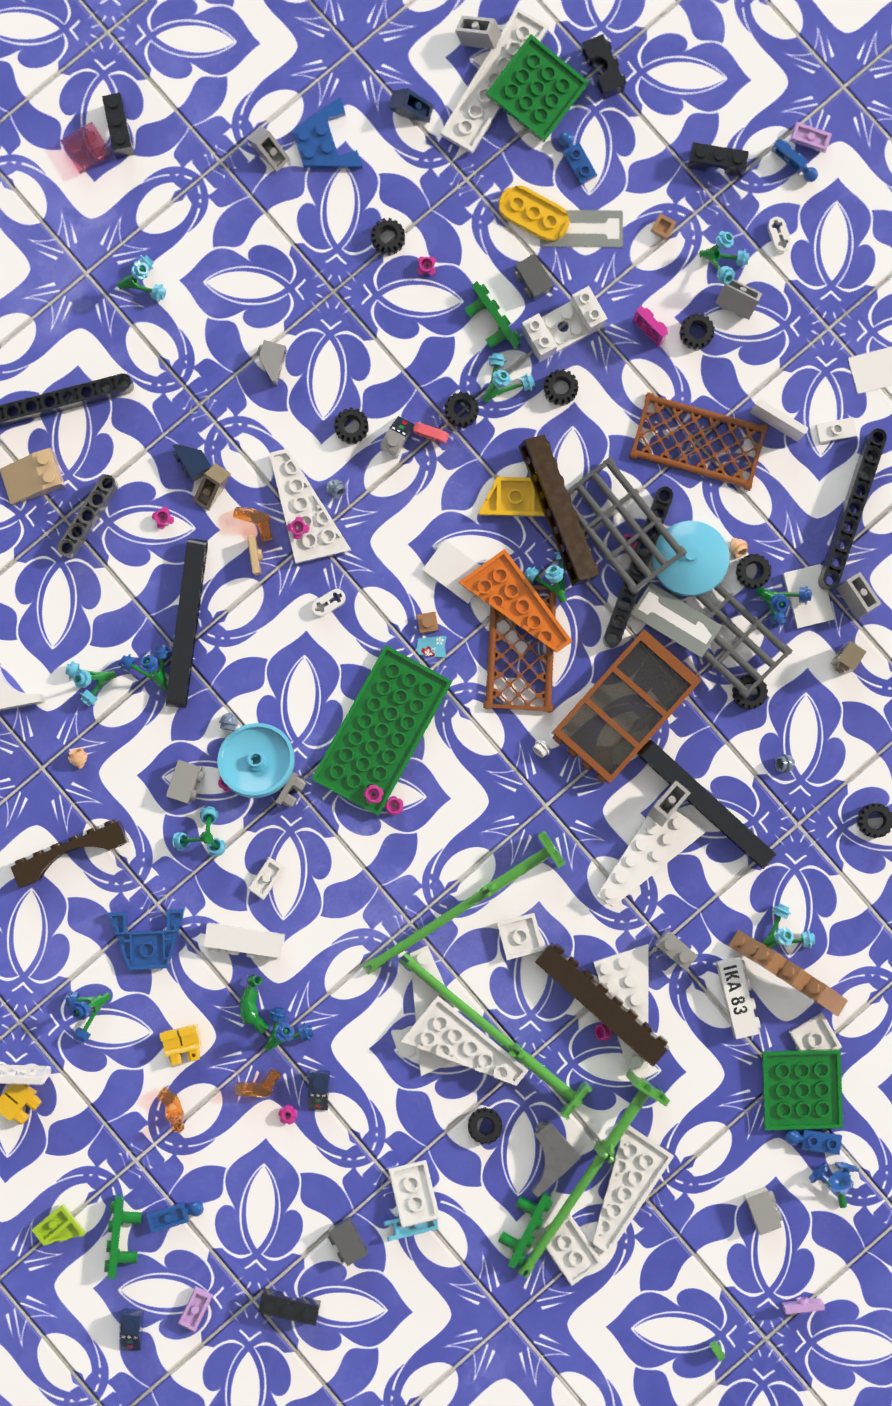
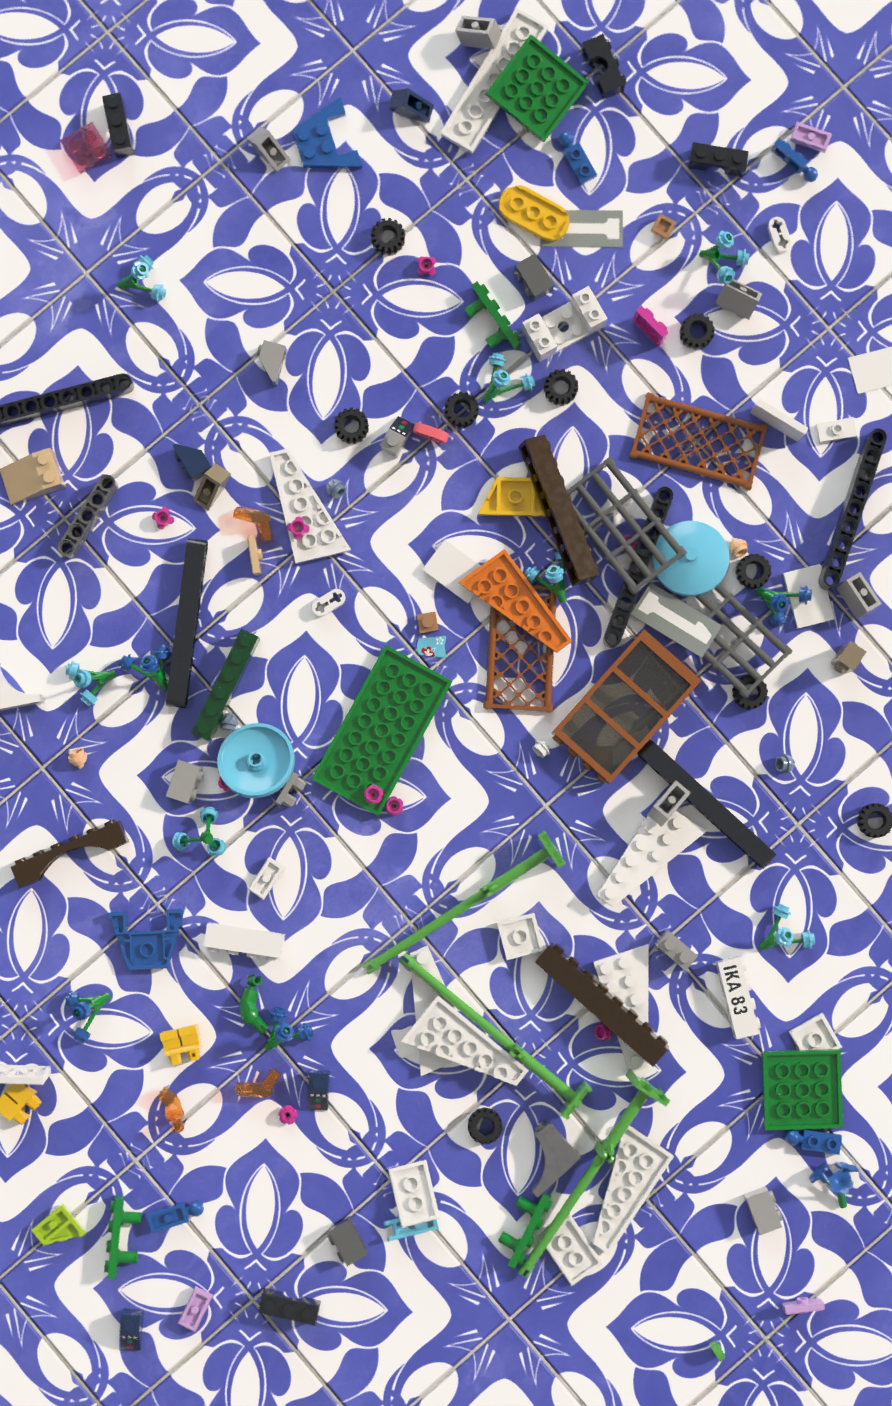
medium nougat arch [728,930,848,1017] -> none
none -> dark green brick [191,629,260,742]

